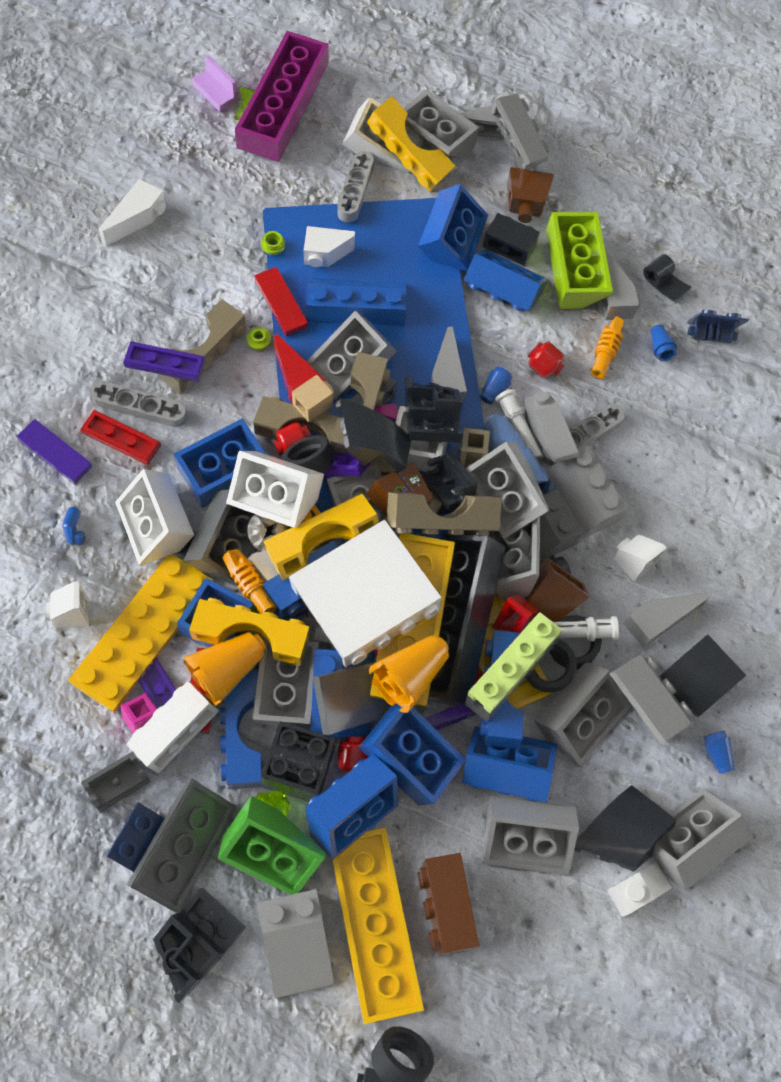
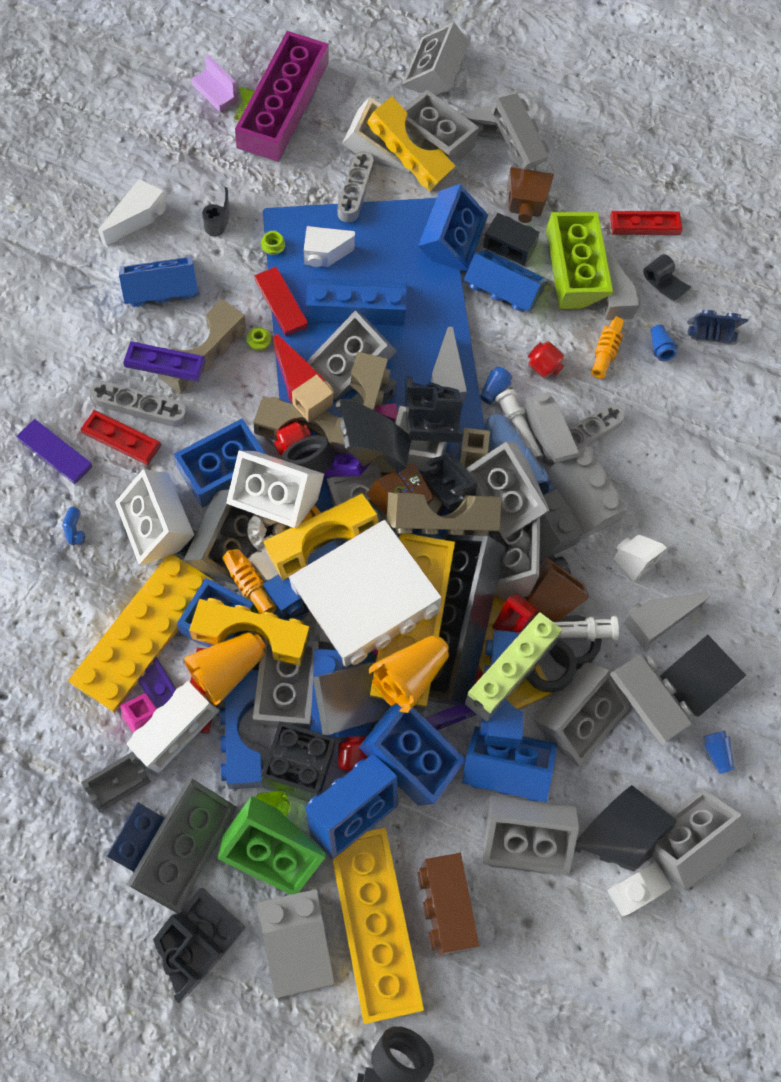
white slope [46,582,90,628] -> none
none -> blue slope [119,256,199,307]
none -> black panel [202,186,230,237]
none -> light grey slope [402,22,470,96]
none -> red tile [610,211,683,235]

